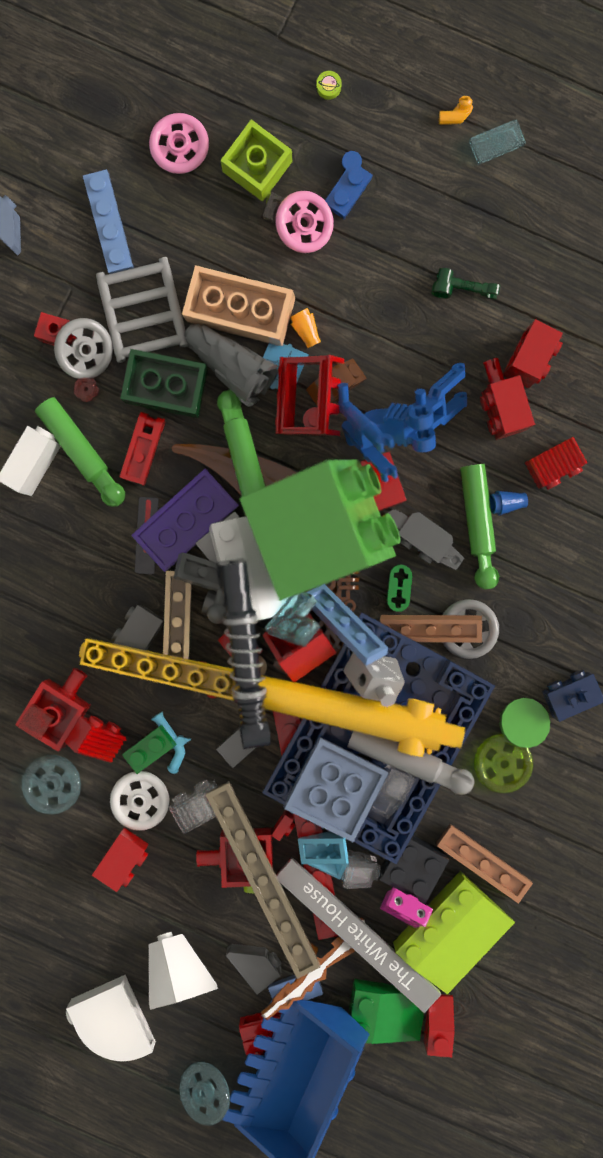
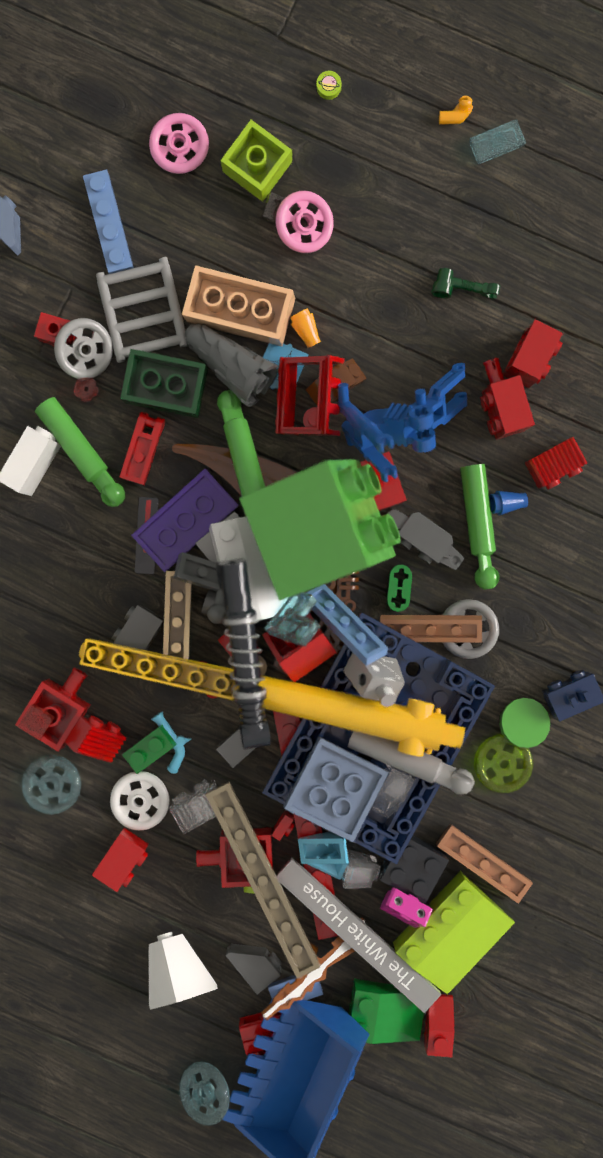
white brick [66,975,156,1061] -> none
blue hinge [325,151,373,219] -> none

